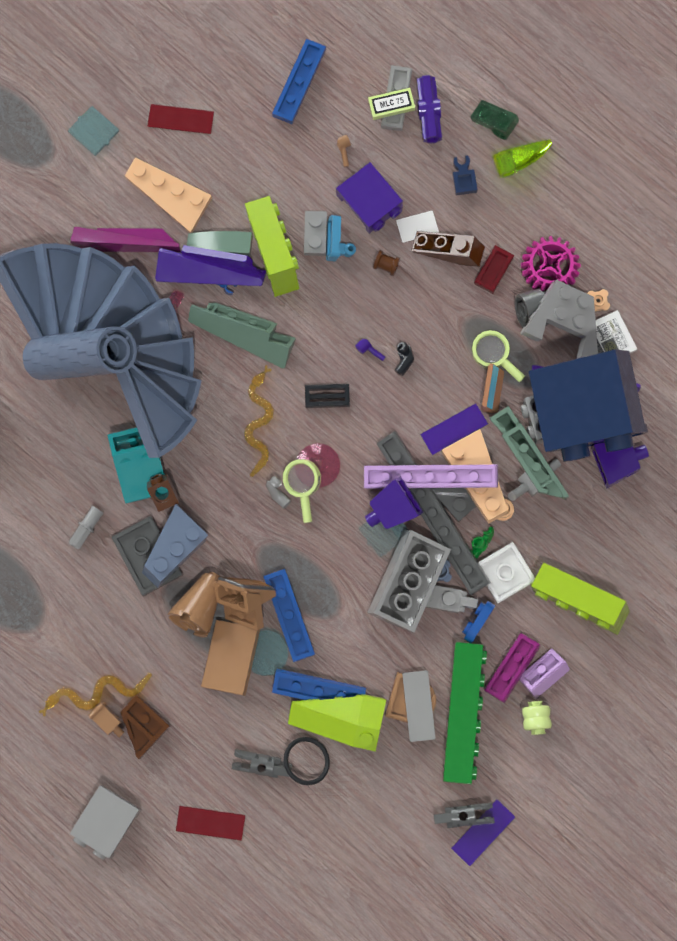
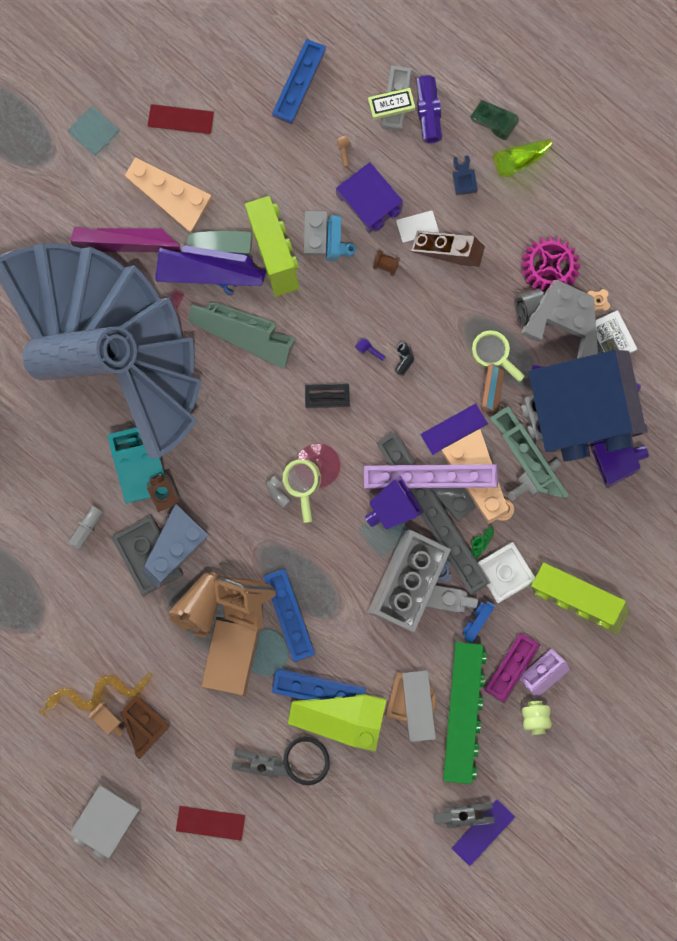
clear yellow animal [244,365,274,477] -> none
dark red tile [474,245,514,294] -> none

